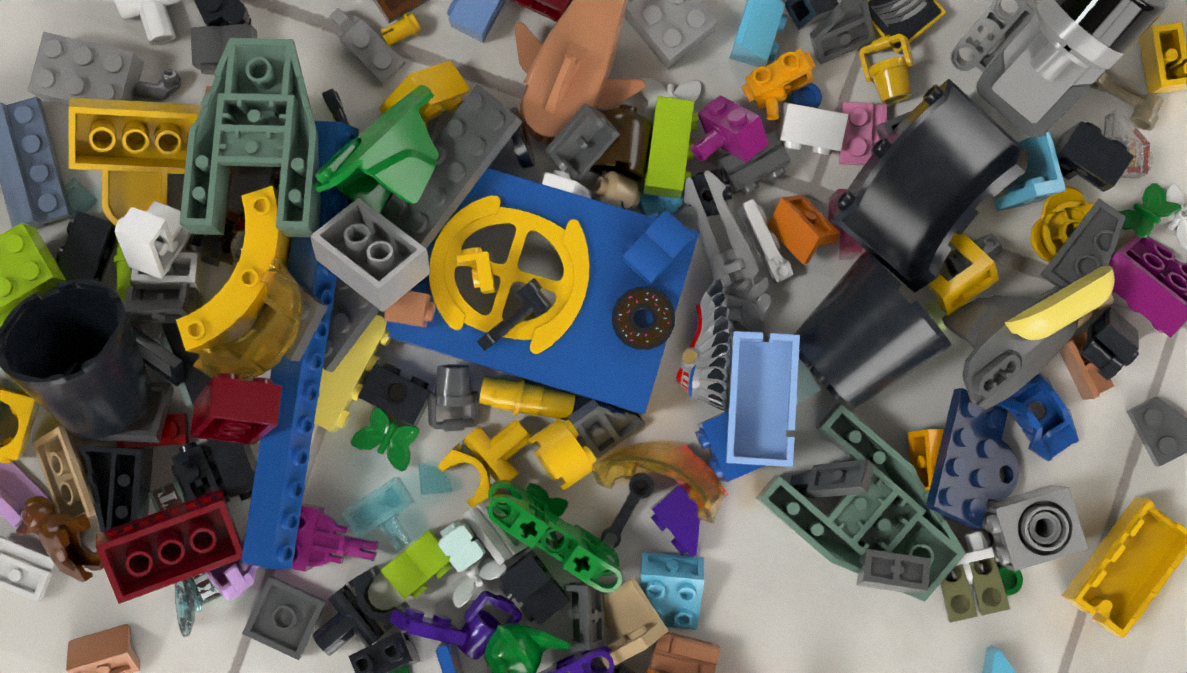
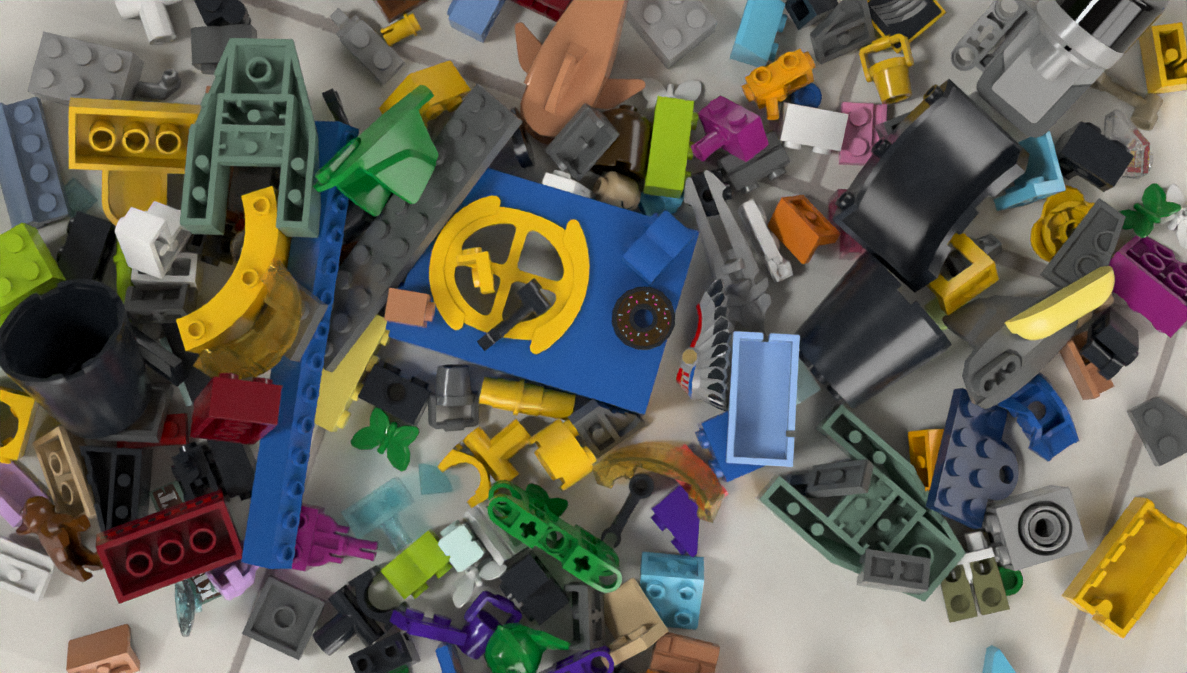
light grey brick [310,198,430,312] -> none

